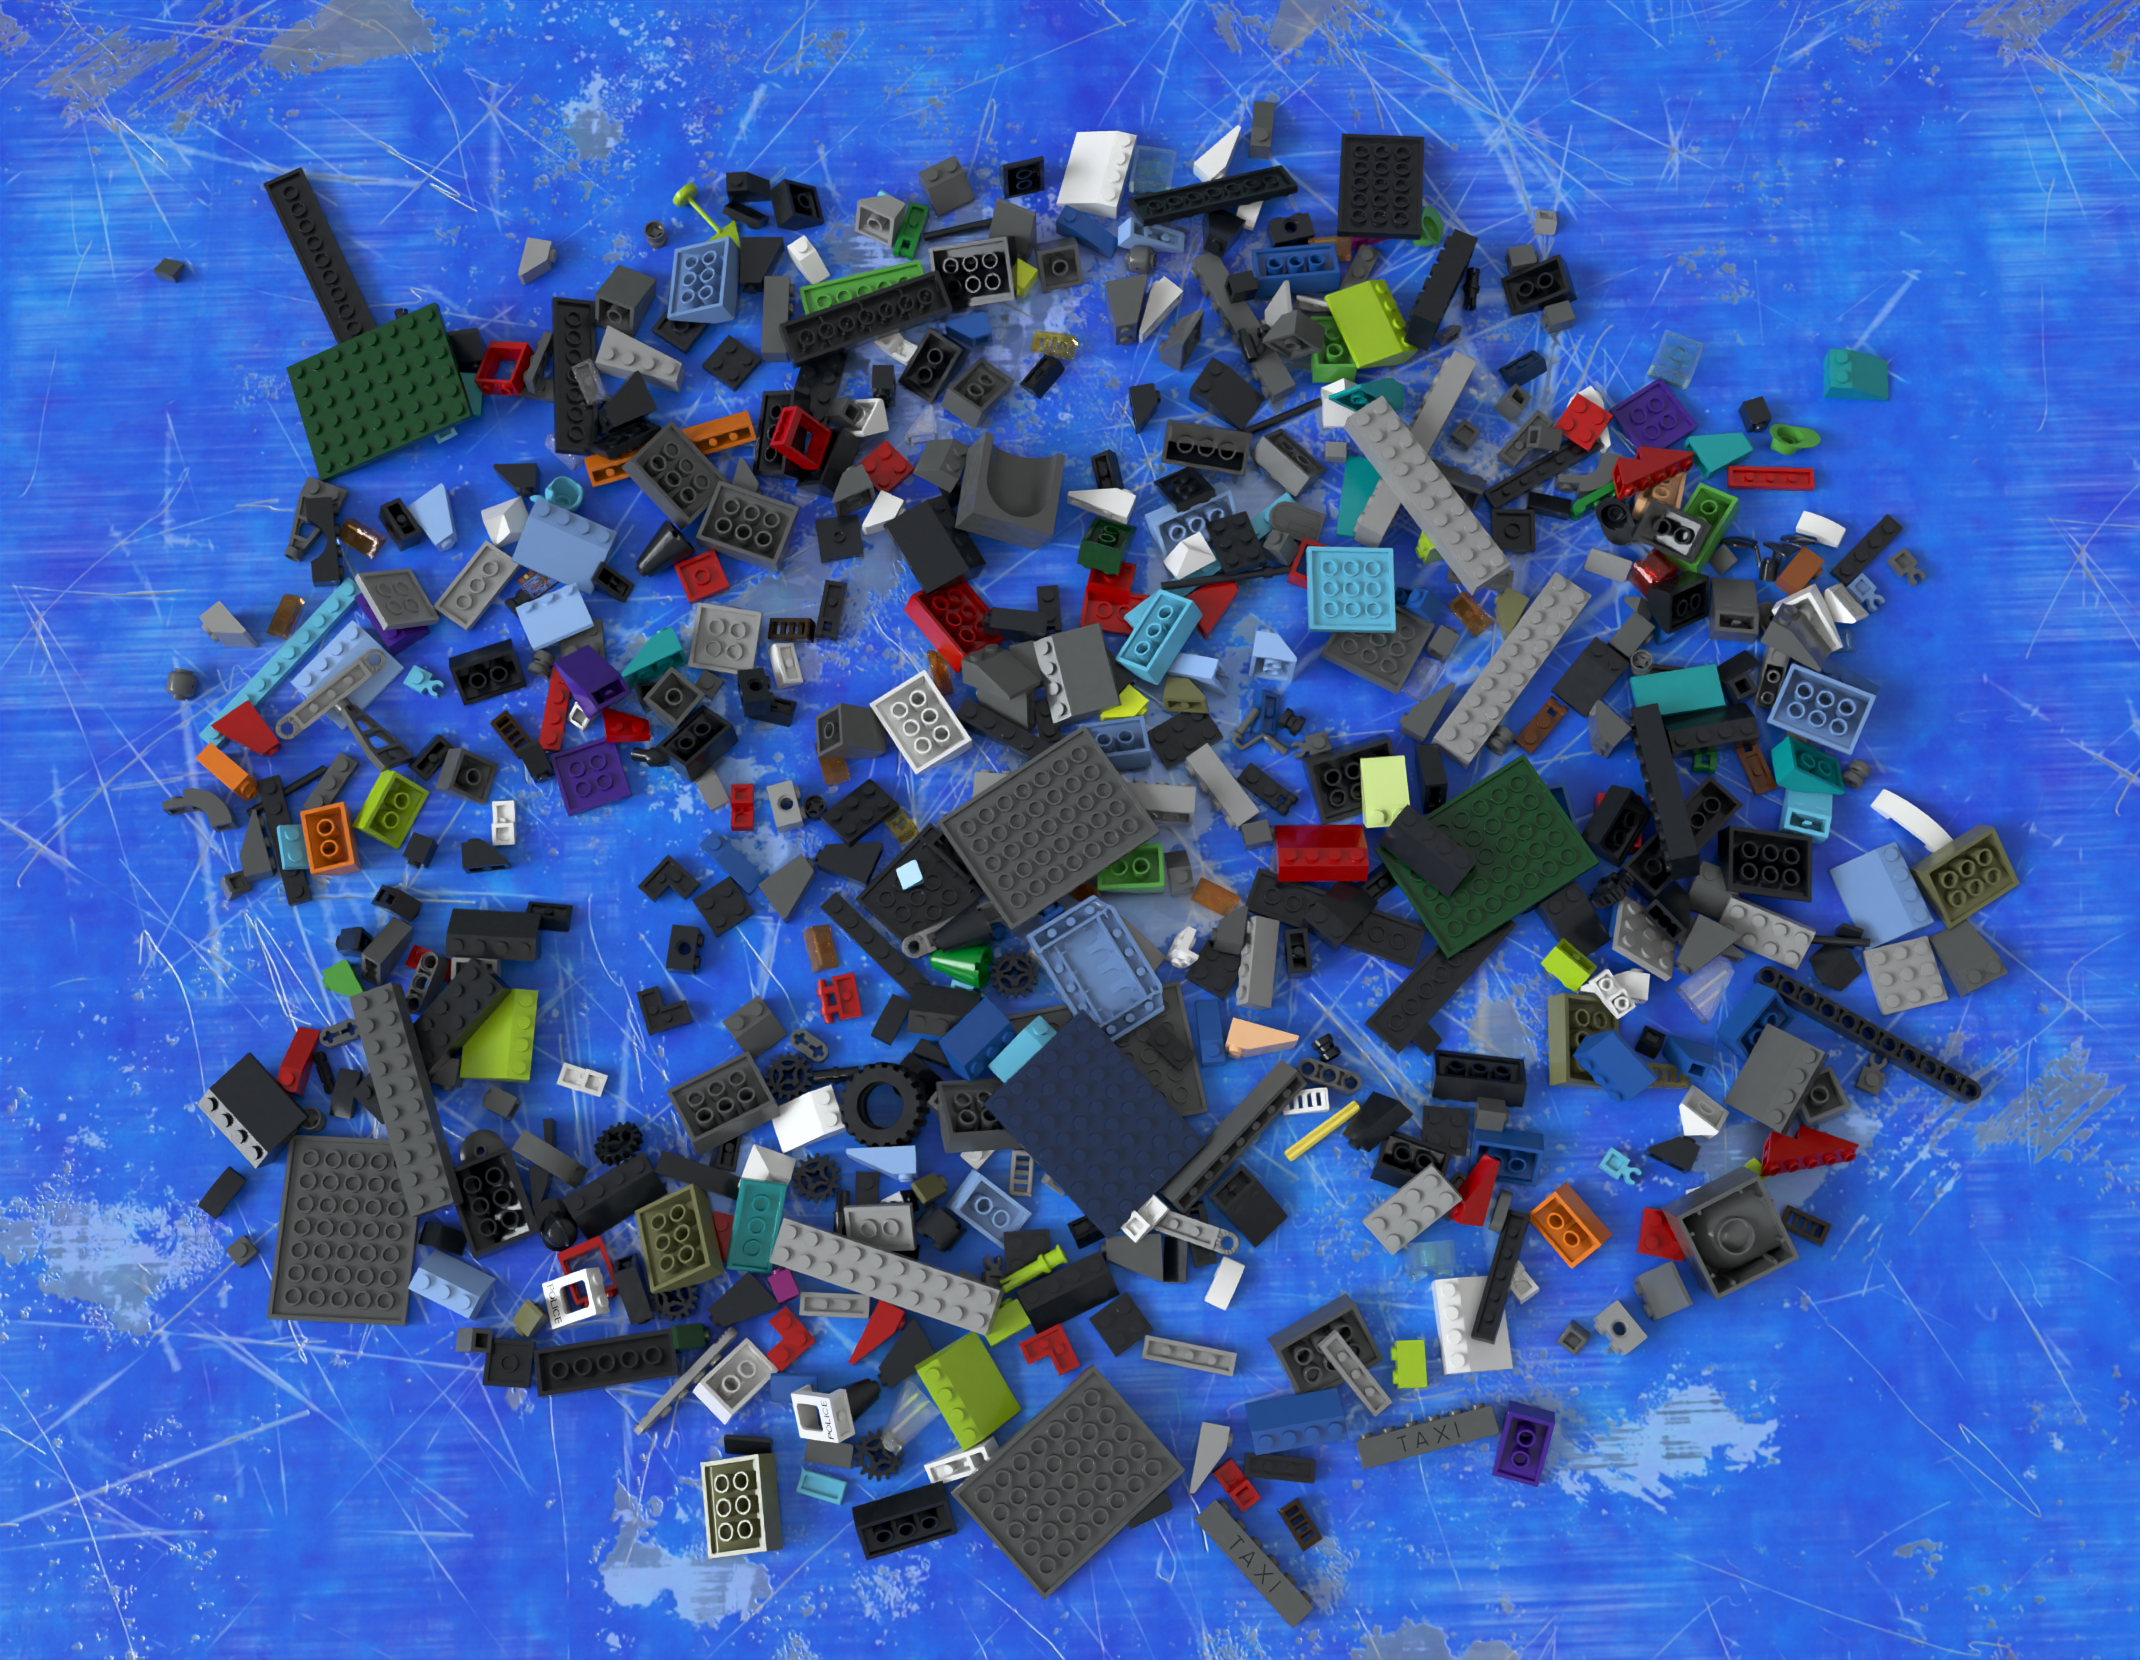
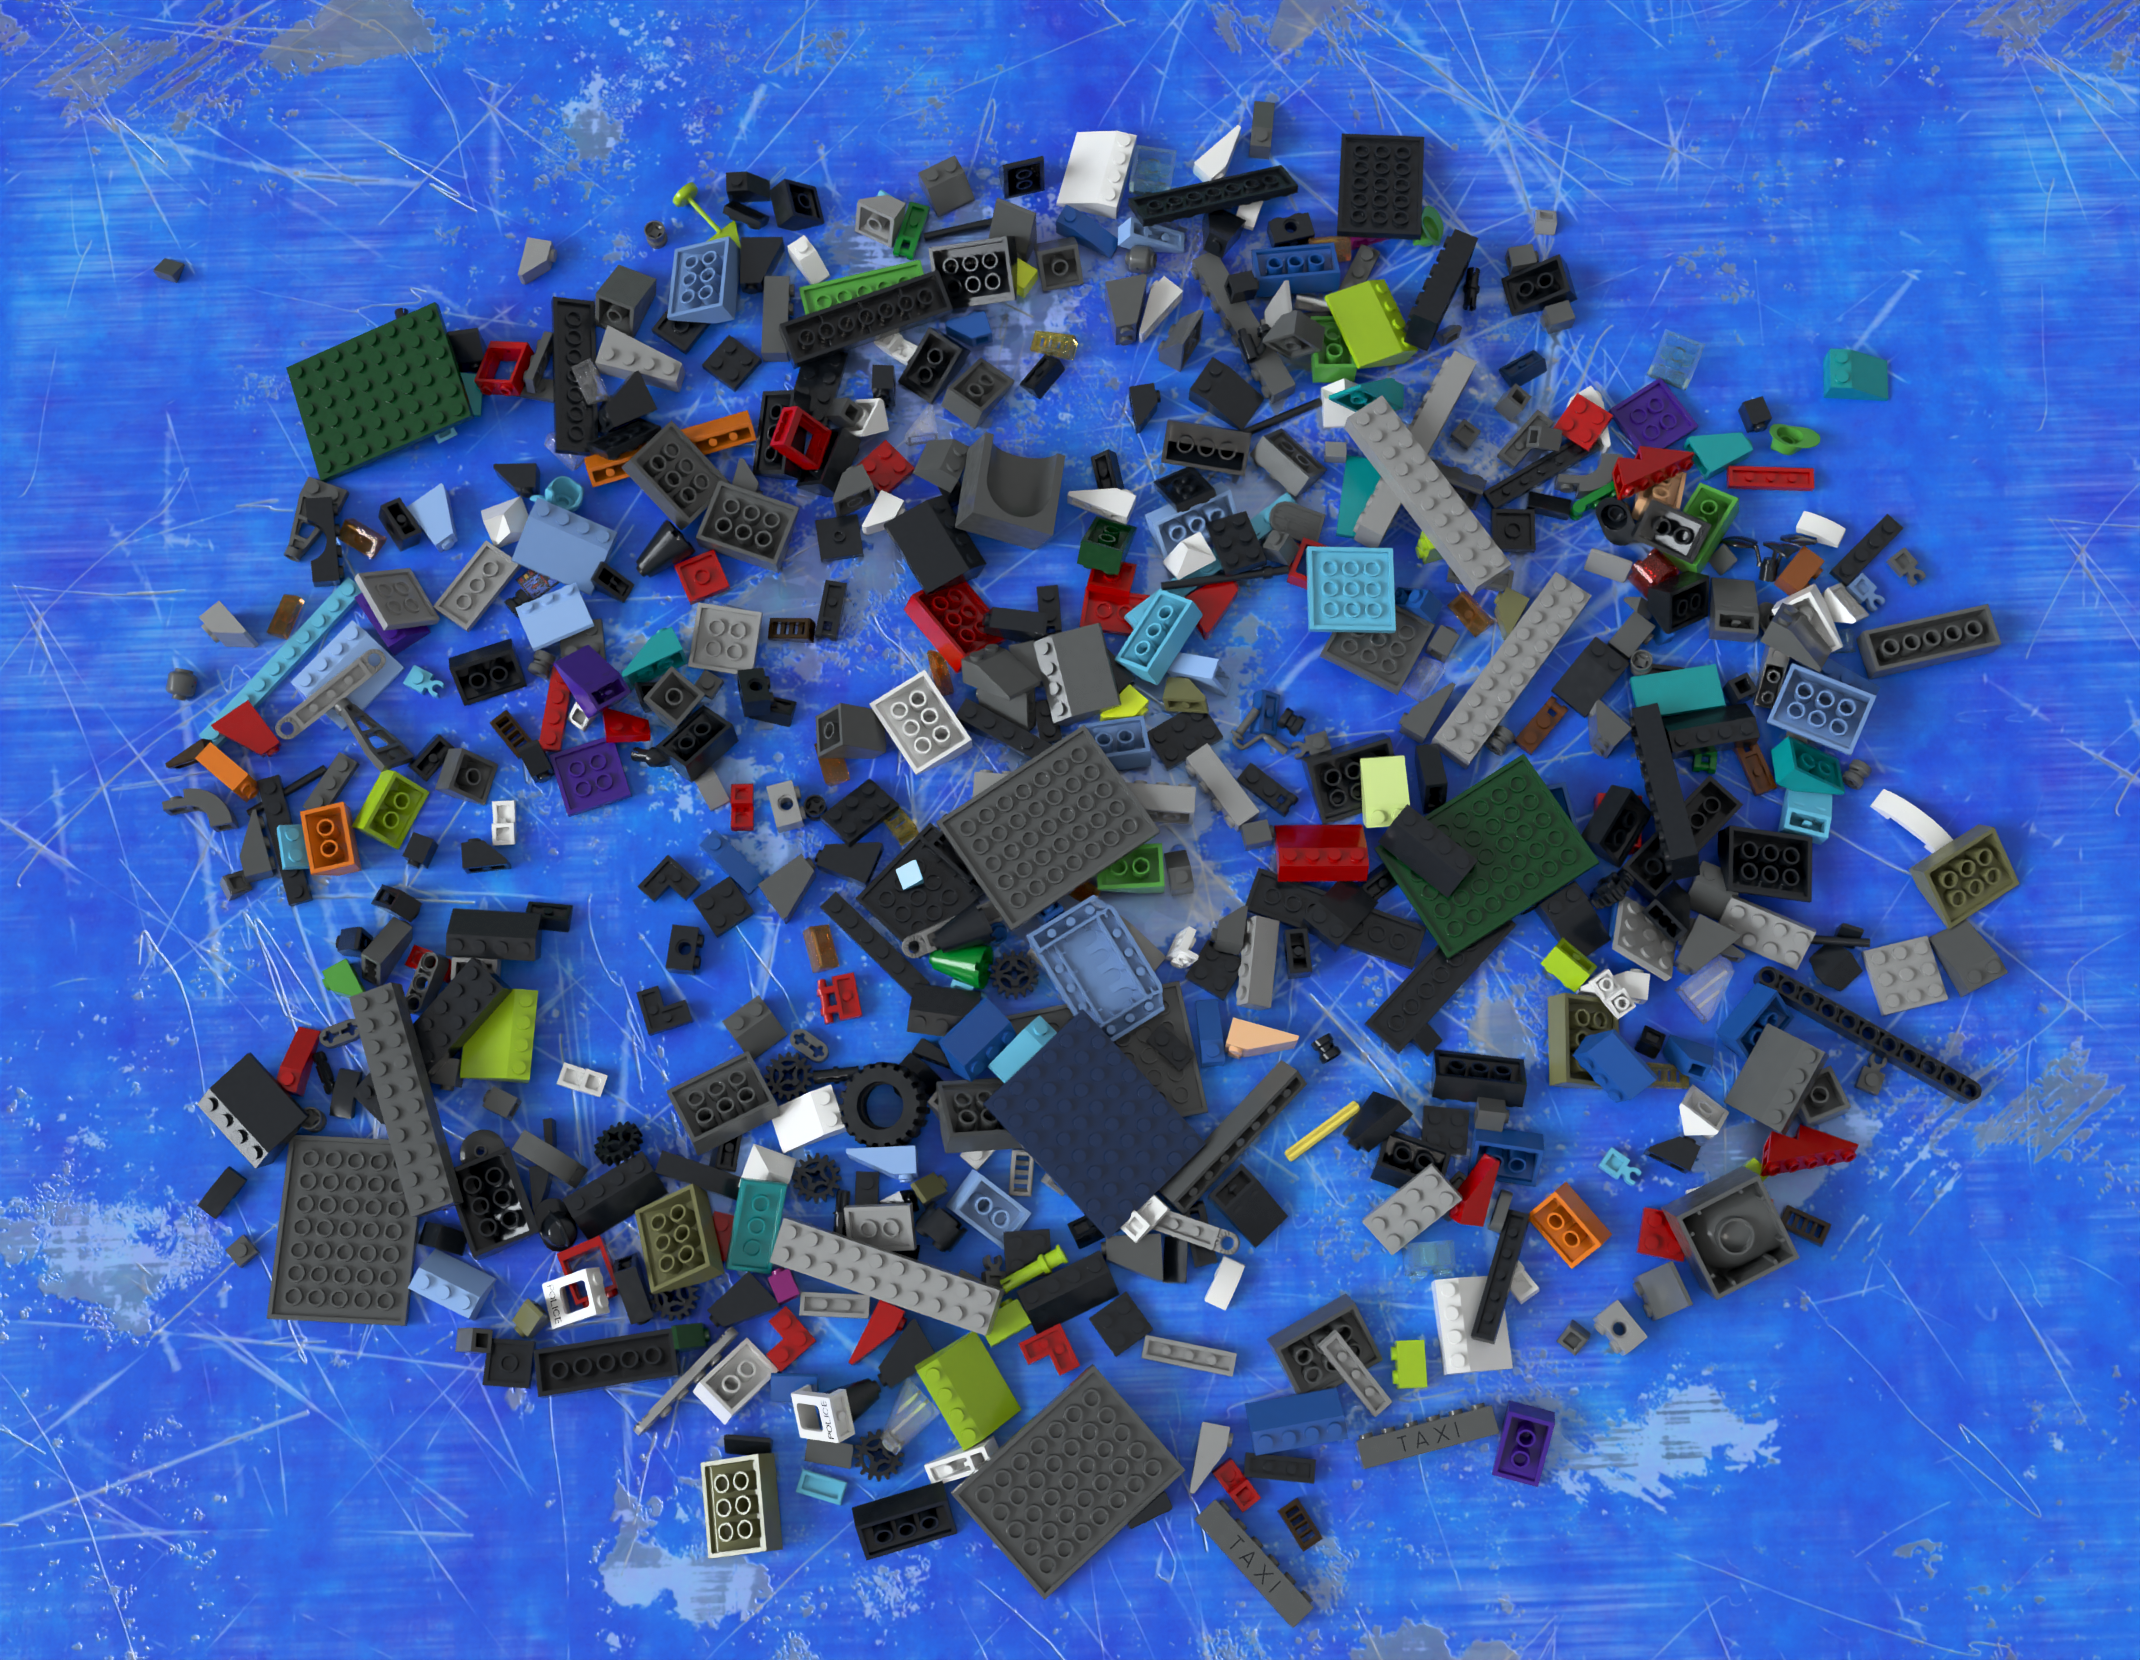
black plate [263,167,377,344] -> none
white slope [768,643,803,689] -> none
black slope [871,994,911,1046] -> none
clear orange slope [1191,877,1241,917] -> none
light blue slope [1248,629,1297,683] -> none
white slope [1282,1087,1329,1116] -> none
dark grey beam [1296,1058,1362,1096] -> none
black slope [1717,650,1760,689] -> none
medium blue slope [1828,842,1934,950] -> none
none -> dark brown slope [165,739,213,769]
none -> dark grey brick [1856,604,2001,679]

